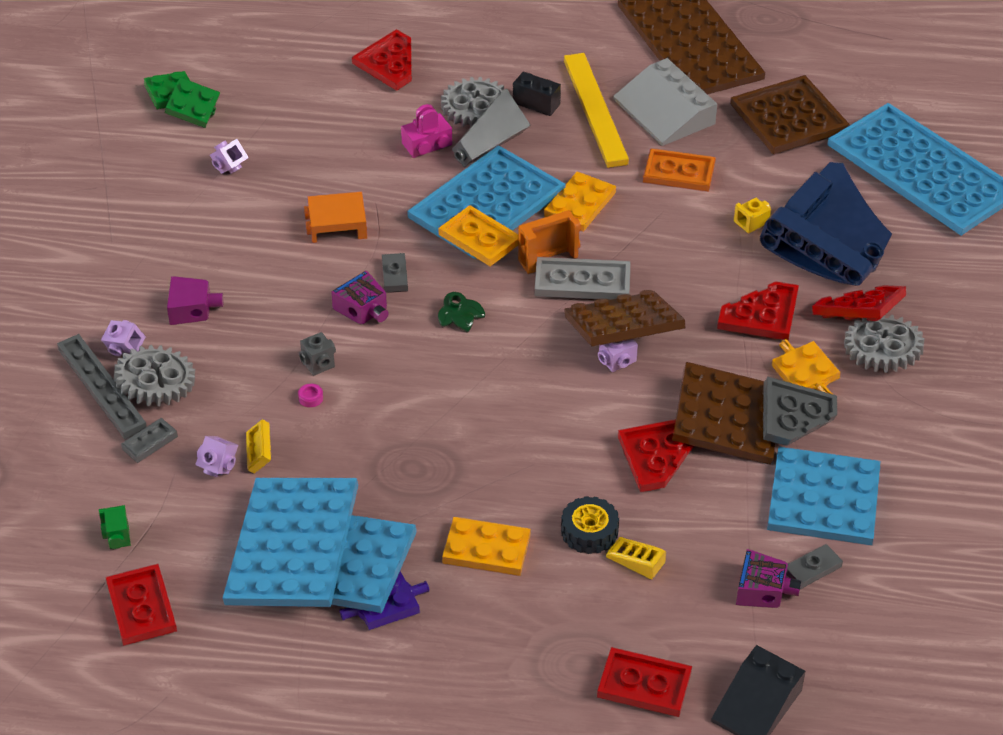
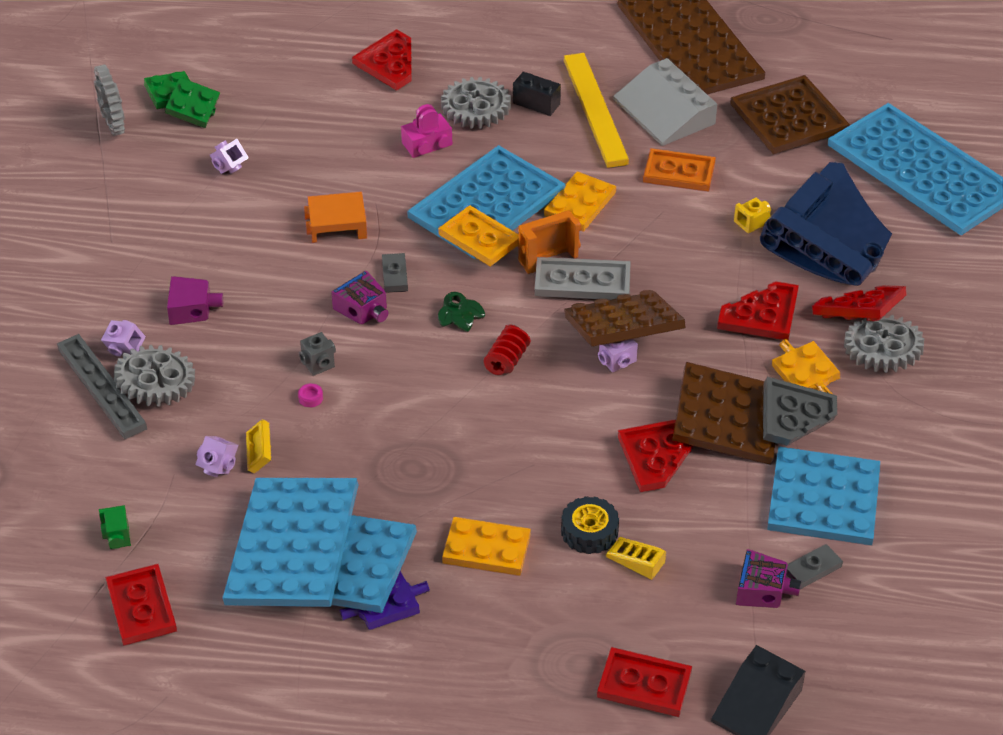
dark grey plate [121,418,178,463] -> none
slope [452,89,530,167] -> none
none -> light grey gear [94,64,125,136]
none -> red piece [483,324,531,375]

